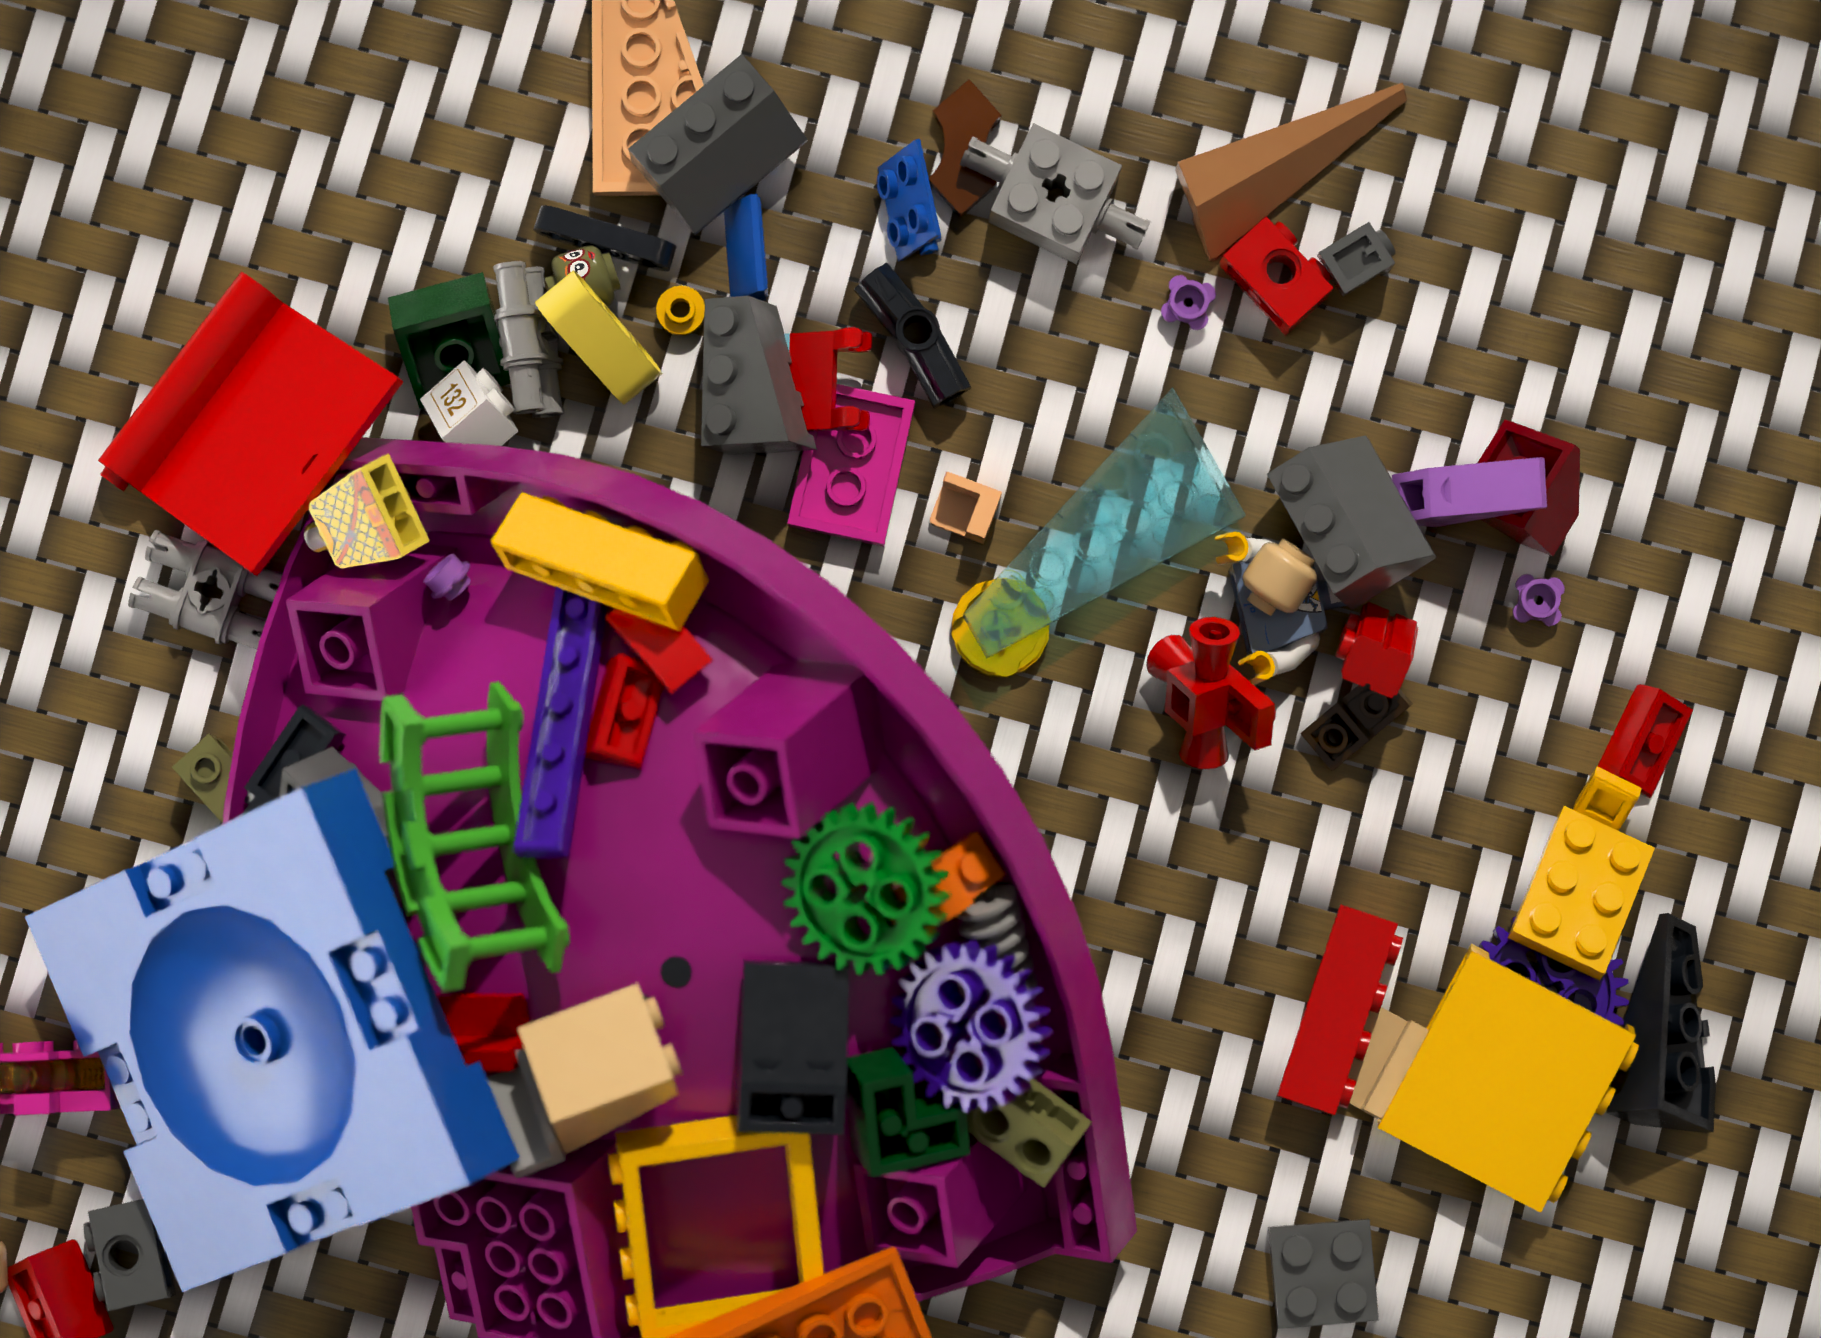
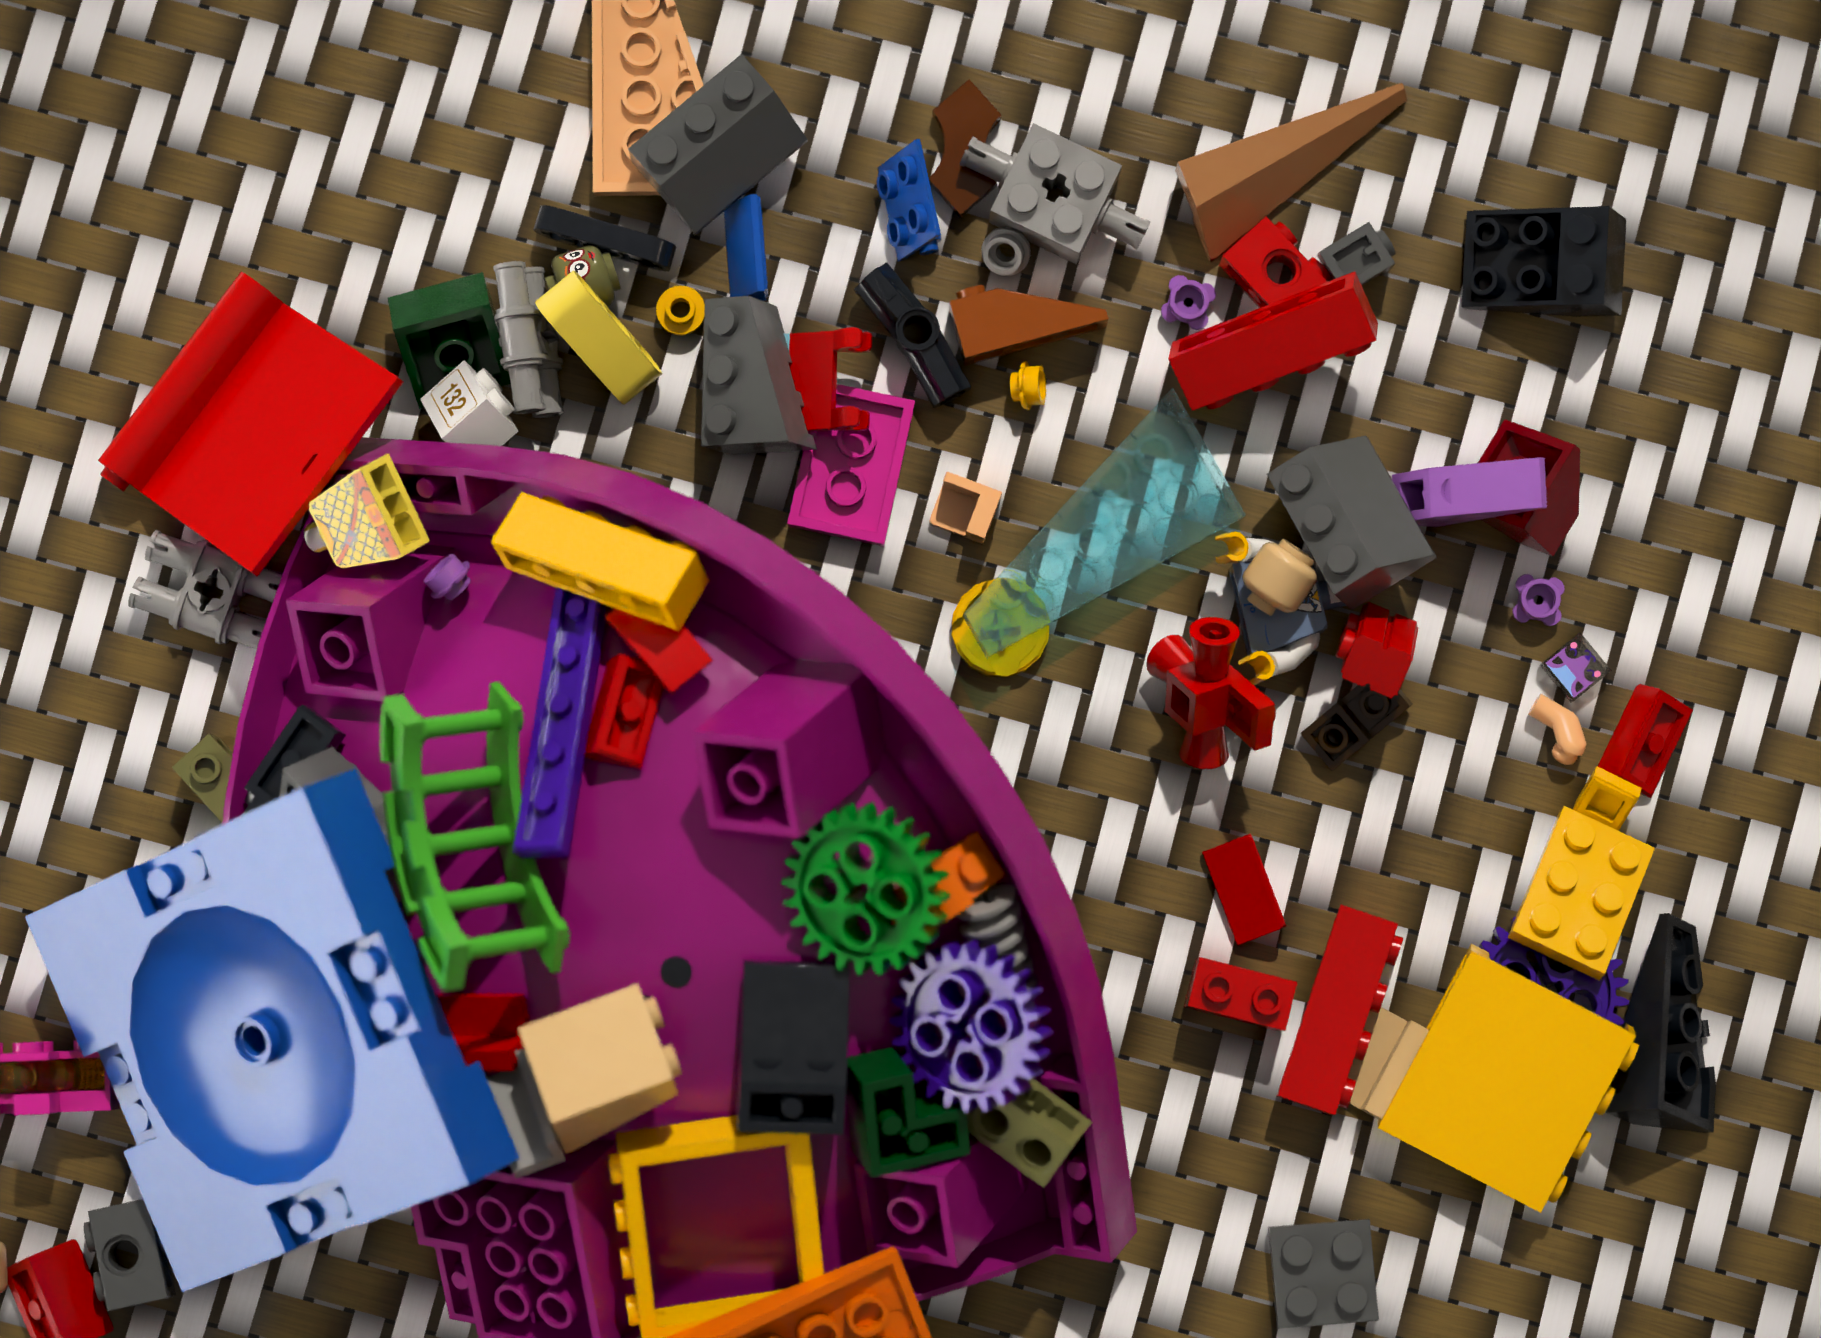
none -> dark orange slope [949,285,1108,366]
none -> light grey plate [981,227,1031,276]
none -> yellow plate [1010,361,1046,410]
none -> red brick [1168,271,1378,411]
none -> red brick [1183,957,1297,1032]
none -> red slope [1202,833,1286,945]
none -> black slope [1461,206,1626,317]
none -> light nougat arm [1528,694,1587,765]
none -> tile [1539,632,1612,703]

